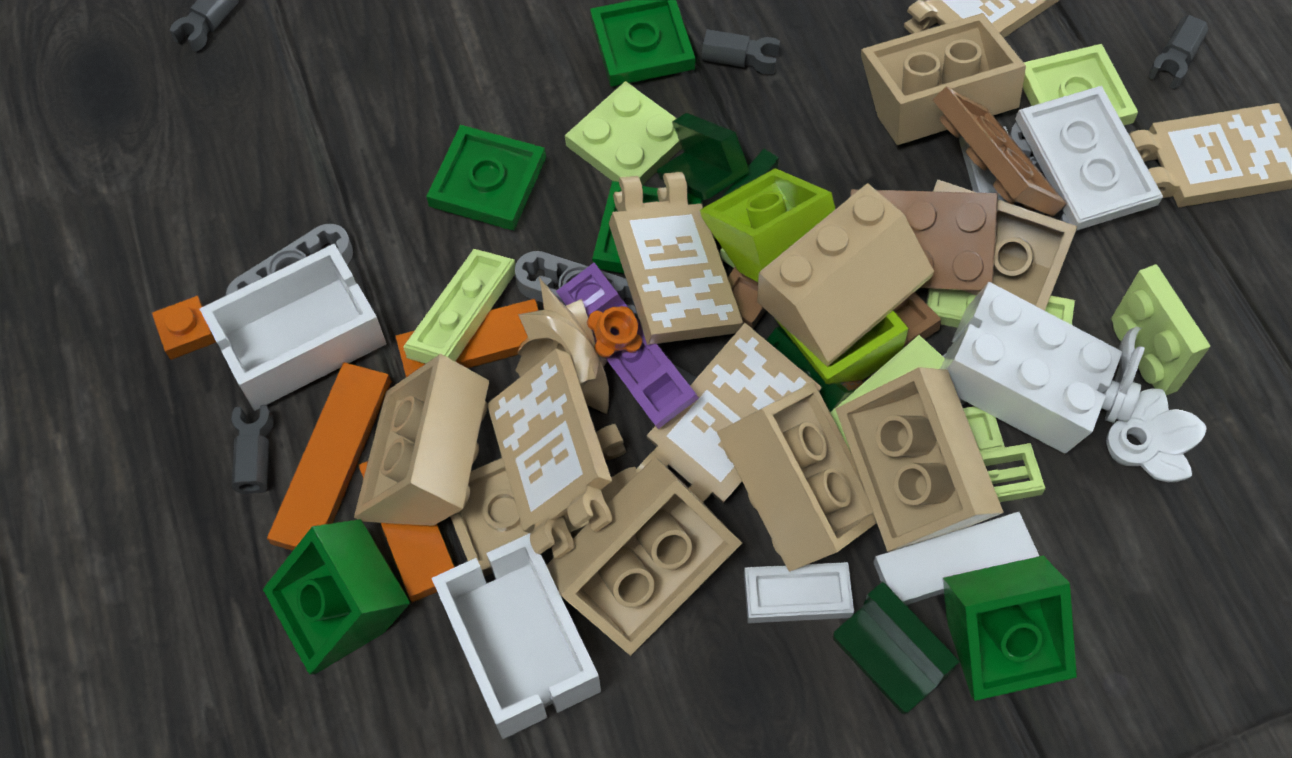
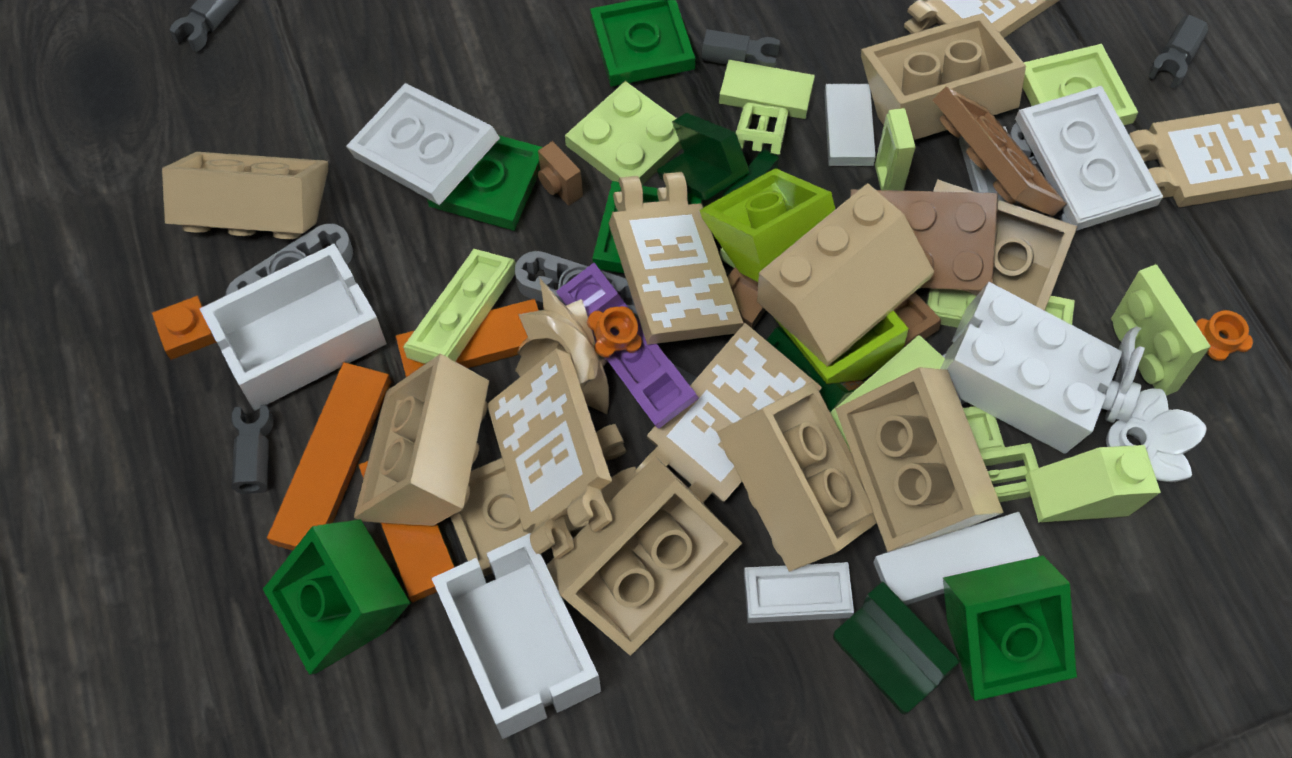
none -> tan slope [162,152,328,239]
none -> white plate [346,83,500,205]
none -> medium nougat plate [538,141,583,206]
none -> yellowish green tile [719,60,815,119]
none -> yellowish green tile [736,102,789,154]
none -> white tile [824,84,876,166]
none -> yellowish green tile [875,108,915,191]
none -> yellowish green slope [1025,445,1161,522]
none -> orange plate [1196,310,1253,361]

